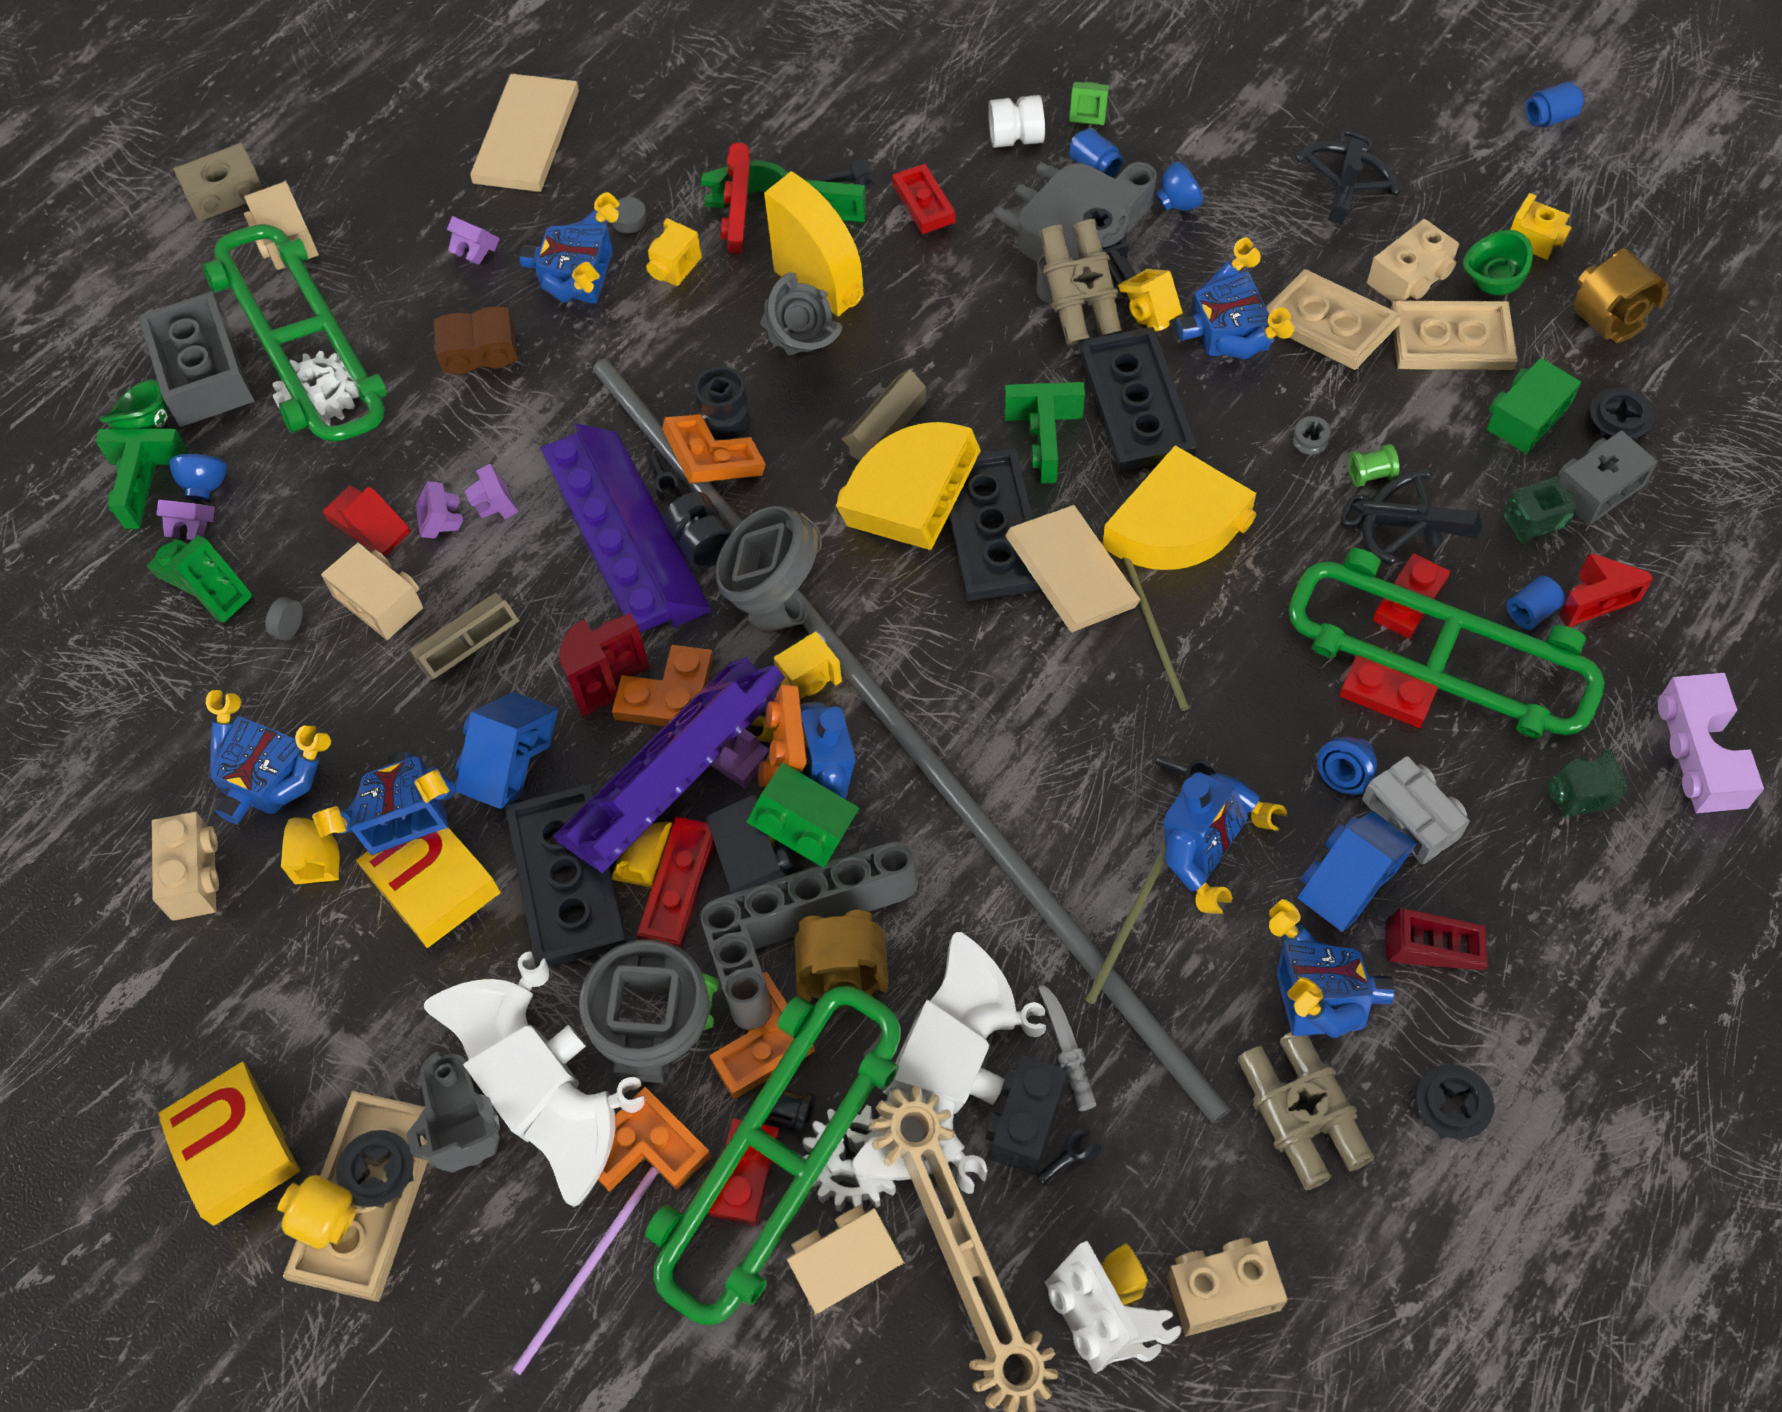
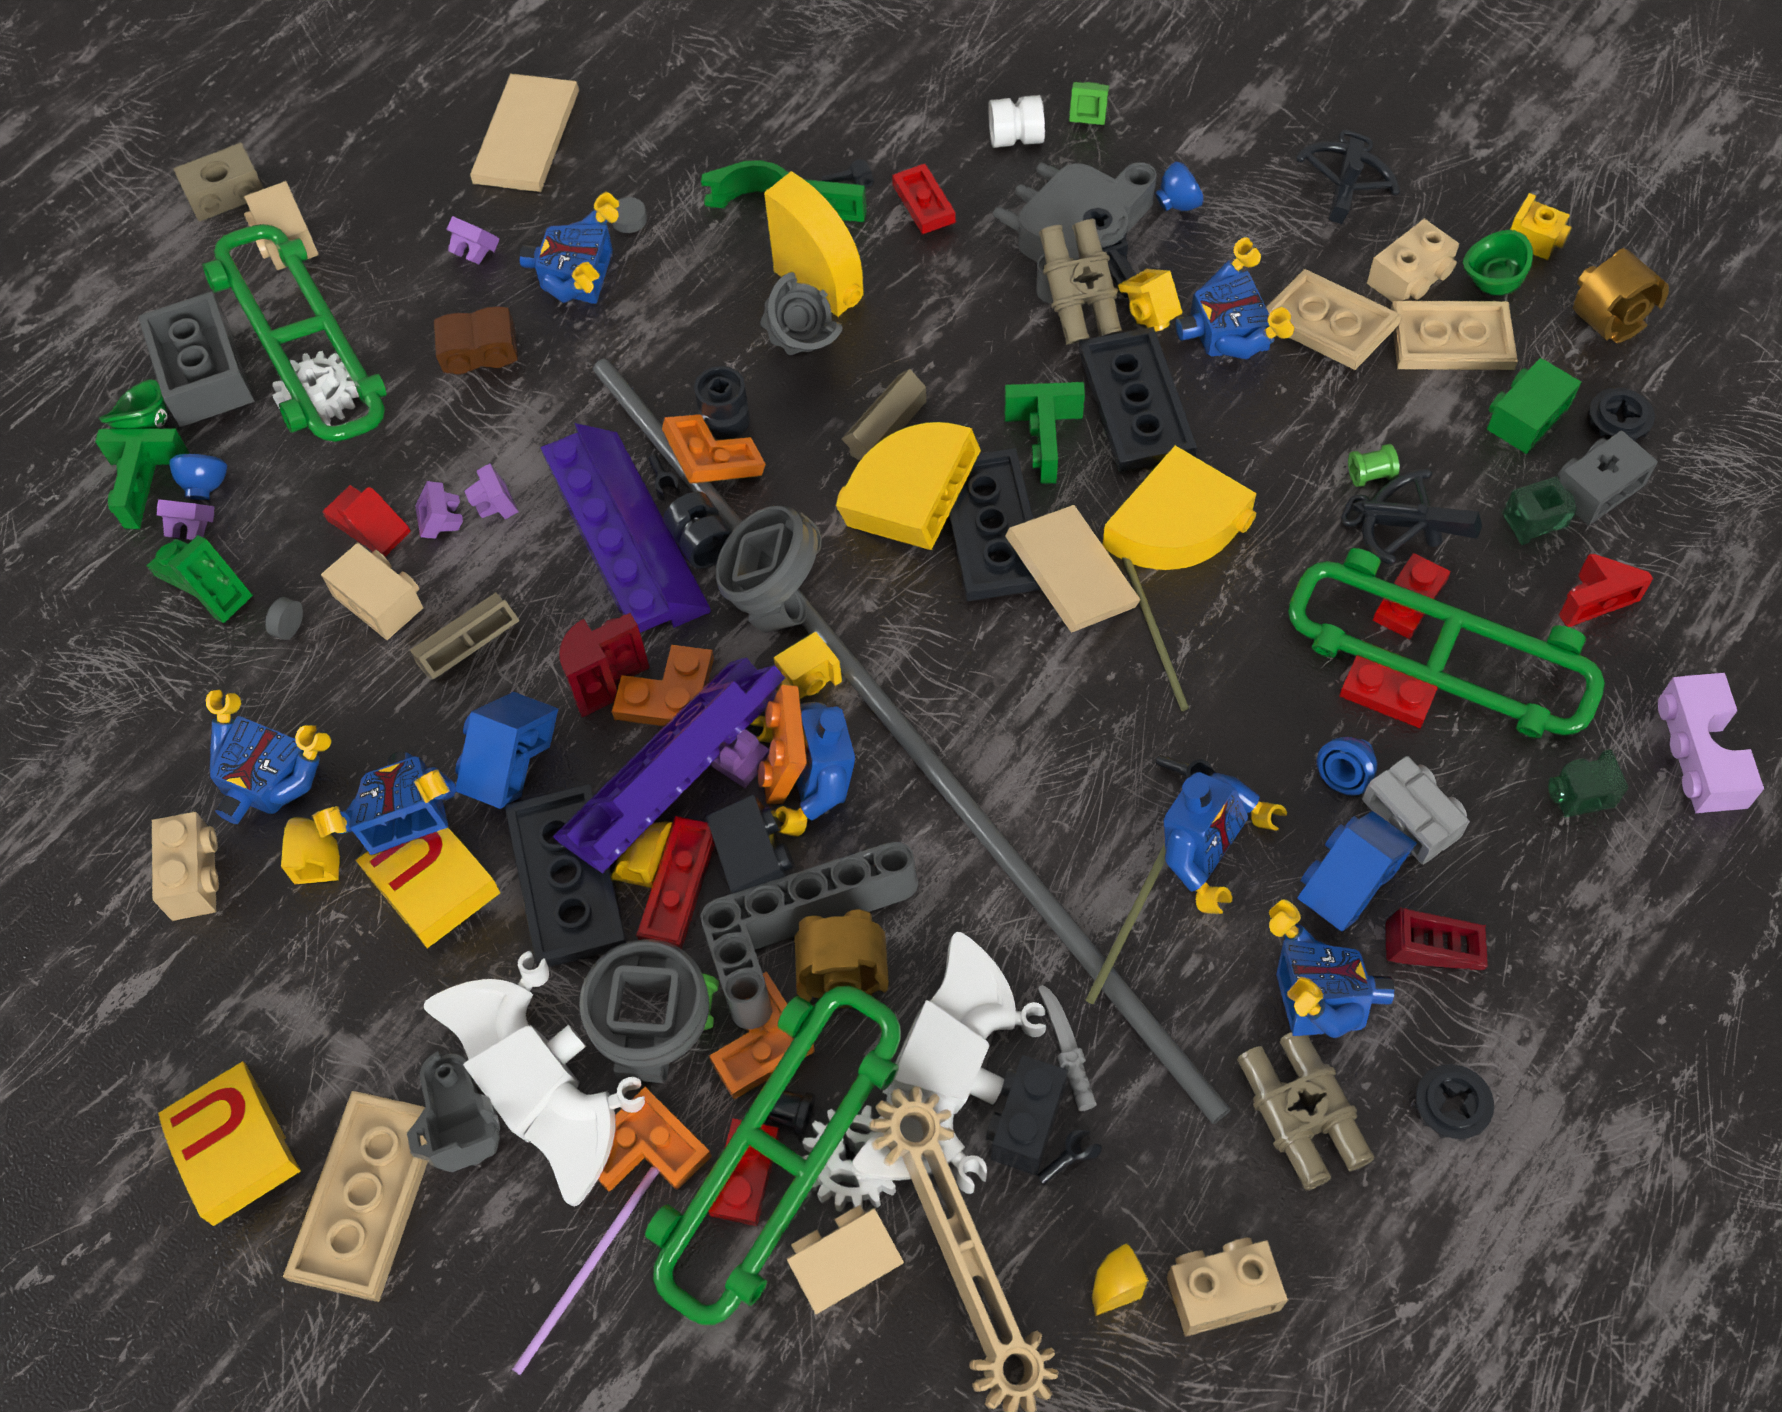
yellow head [278,1175,357,1250] -> none
black gear [336,1130,416,1208] -> none
yellow brick [646,218,702,287] -> none
red hinge [721,142,750,254] -> none
green brick [747,762,859,868] -> none
white plate [1045,1241,1181,1374] -> none
blue brick [1069,128,1123,178] -> none
dark grey bush [1293,416,1331,455] -> none
blue gear [1506,576,1565,630] -> none
blue brick [1525,81,1584,128] -> none

